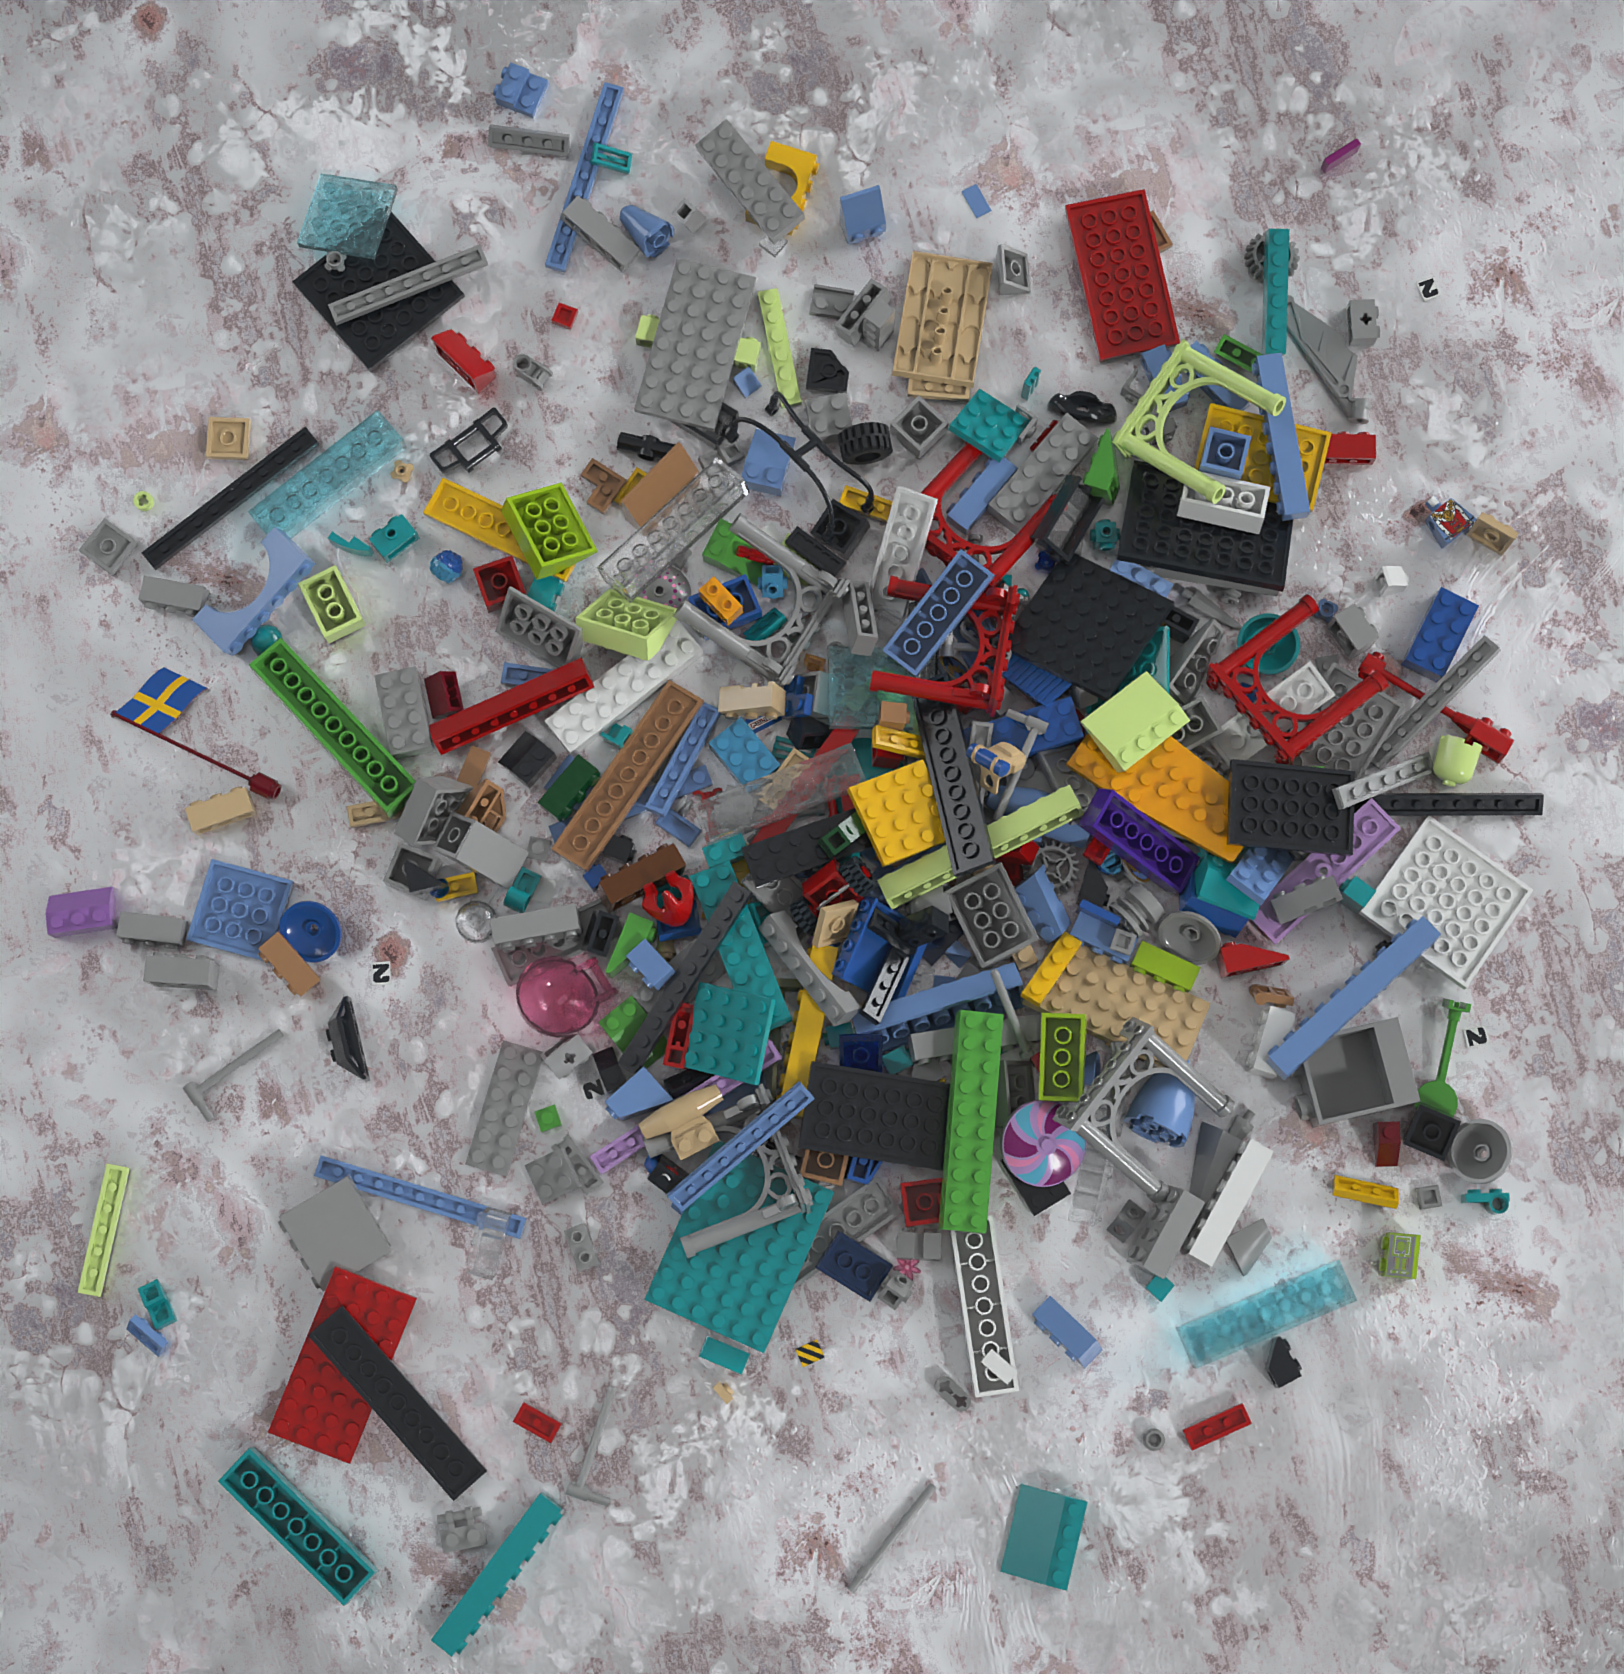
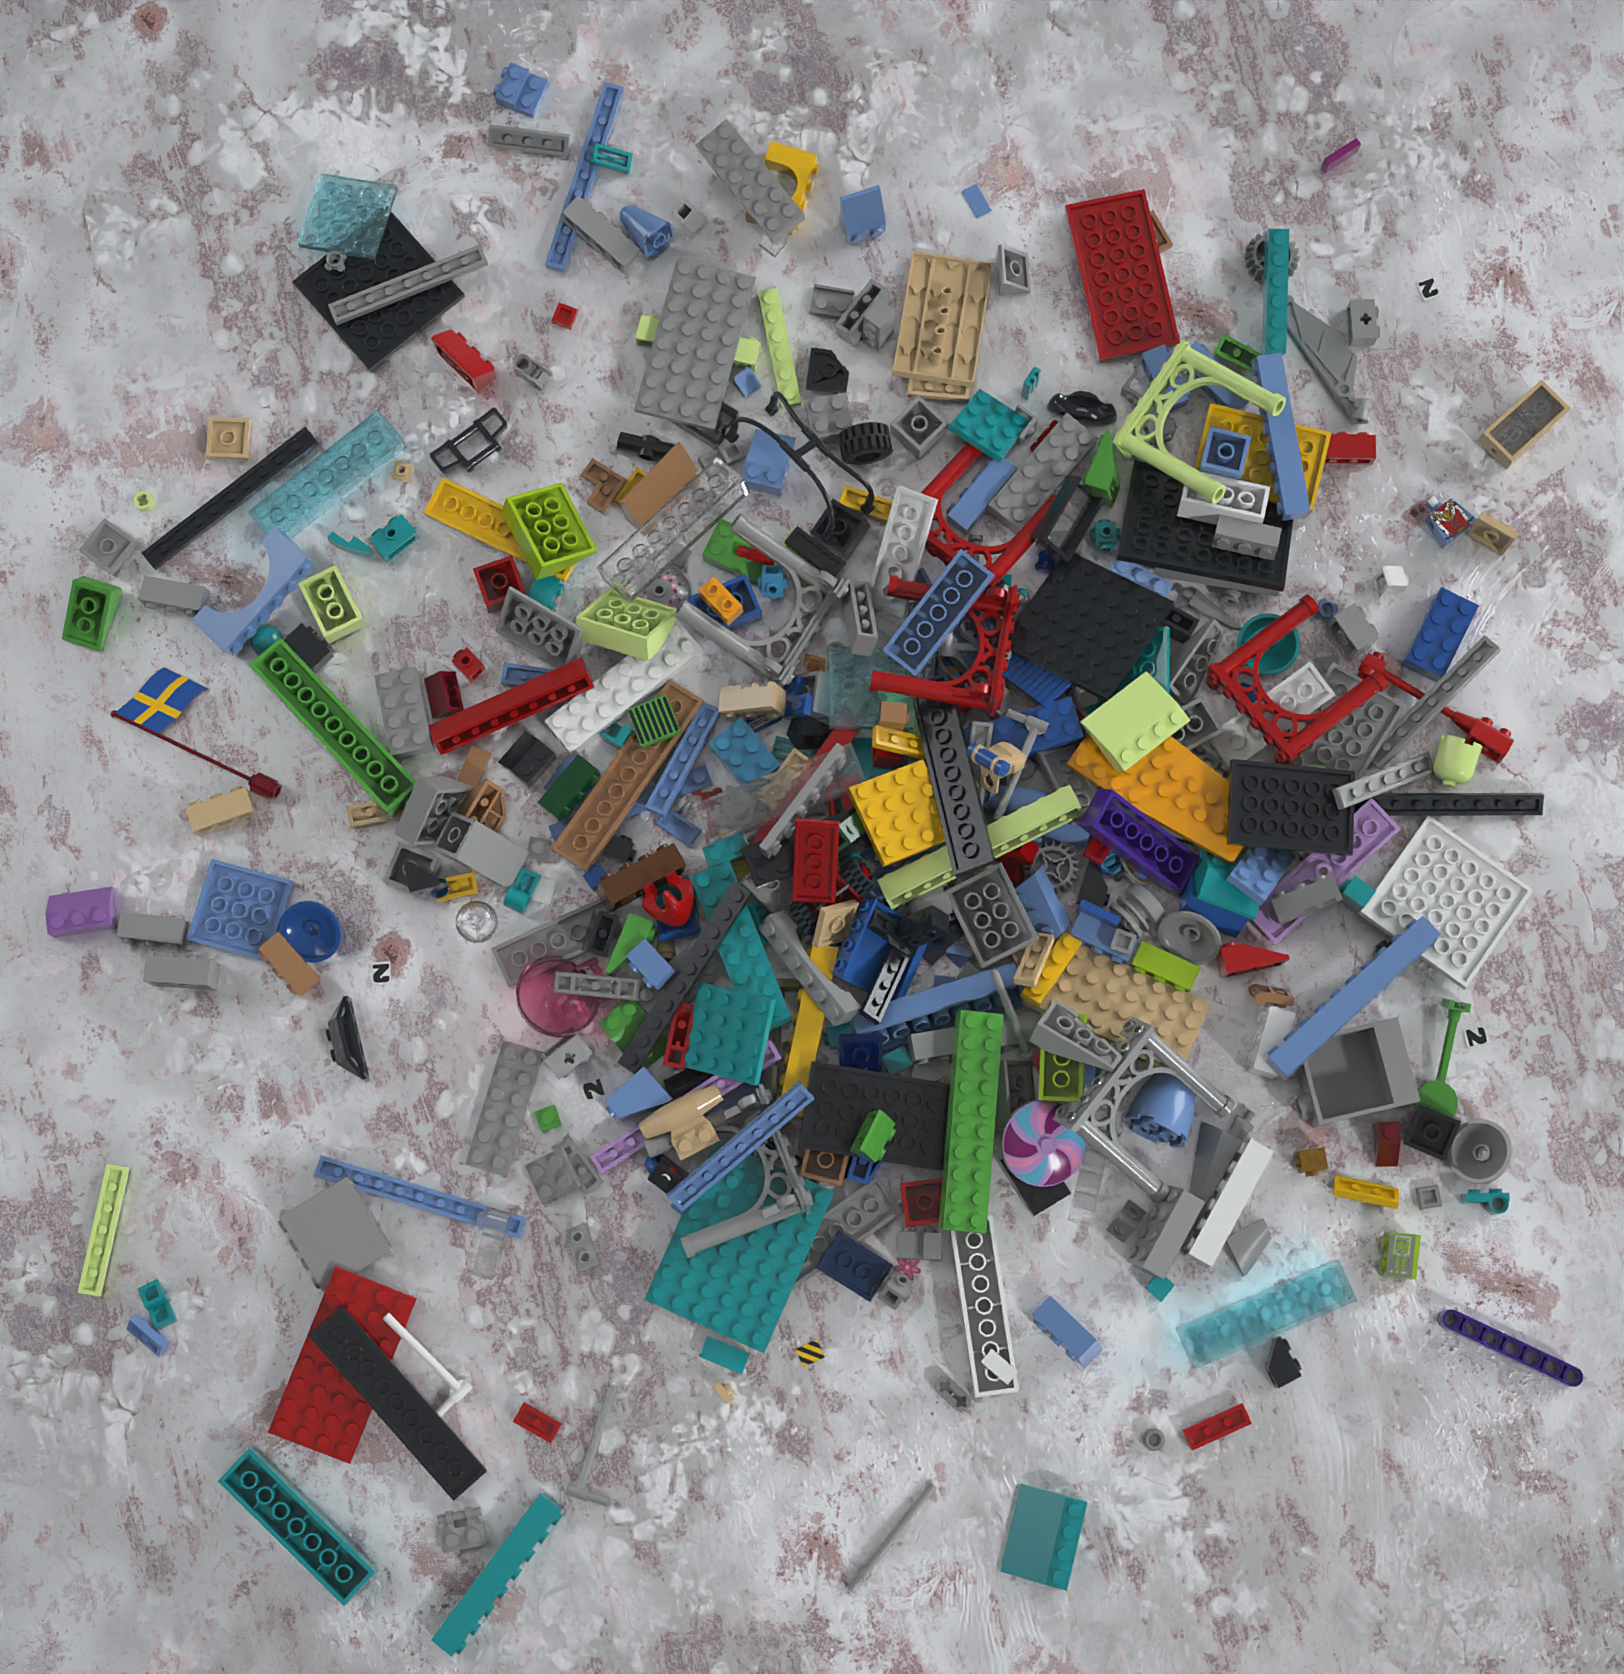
light grey bar [183,1029,284,1122] -> none
piece [430,550,463,583] -> none
light grey brick [490,903,583,953] -> none
black slope [592,1046,627,1094] -> none
teal plate [743,607,788,641] -> none
none -> bright green slope [62,576,122,651]
none -> black brick [284,623,334,673]
none -> white bar [383,1313,473,1417]
none -> red brick [452,647,486,683]
none -> light grey plate [553,971,640,1001]
none -> tile [627,695,681,748]
none -> light grey plate [759,743,846,858]
none -> red tile [792,818,840,904]
none -> bright green slope [850,1110,896,1163]
none -> tan plate [1013,932,1055,987]
none -> light grey wedge [1029,999,1122,1072]
none -> light grey brick [1212,514,1282,560]
none -> pearl gold brick [1293,1147,1328,1177]
none -> dark purple beam [1437,1309,1583,1387]
none -> brick [1477,380,1571,469]

